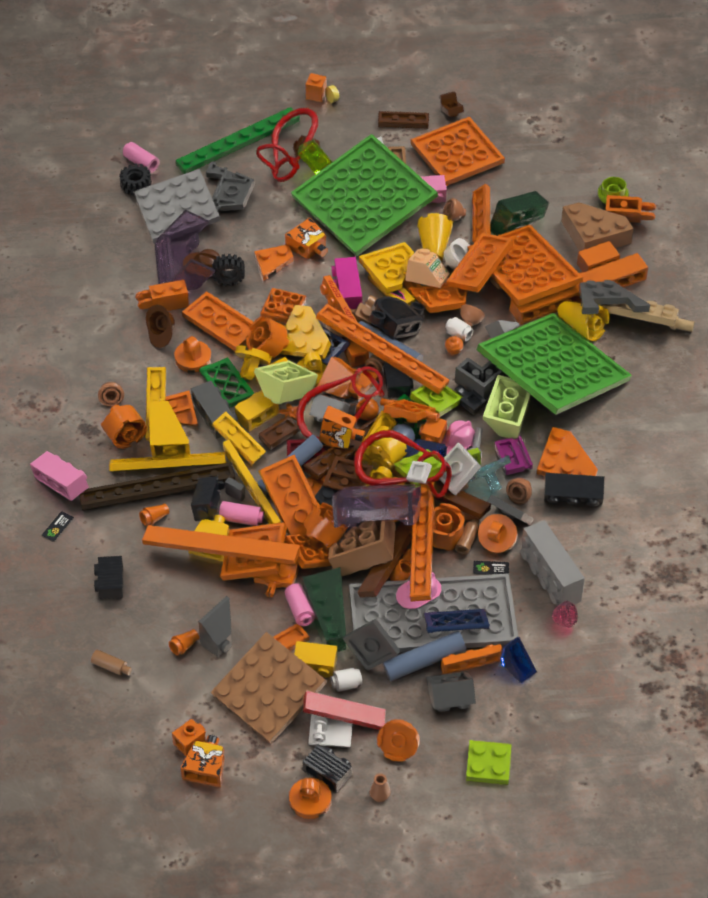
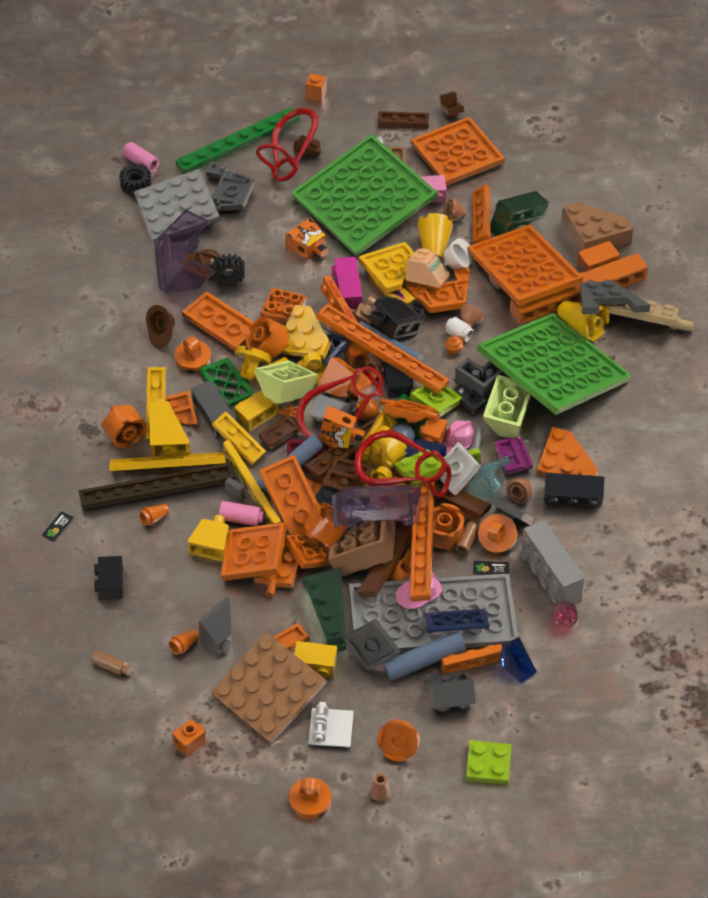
bright pink brick [30,451,89,501] -> none
nougat brick [98,382,124,407] -> none
orange hinge [135,279,189,311] -> none
orange tile [142,525,301,565] -> none
orange torso [181,735,225,787] -> none
black brick [191,476,225,521] -> none
orange wing [254,244,294,280] -> none
bright pink brick [284,583,315,626] -> none
clear neon green slope [298,139,332,174] -> none
tile [303,691,386,730] -> none
black brick [303,744,352,793] -> none
light yellow tile [325,85,339,103] -> none
white brick [330,668,362,692] -> none
white tile [406,461,432,484] -> none
orange plate [447,233,514,293] -> none
light grey slope [485,320,519,338] -> none
lime piece [597,177,629,204] -> none
orange hinge [605,195,656,223] -> none

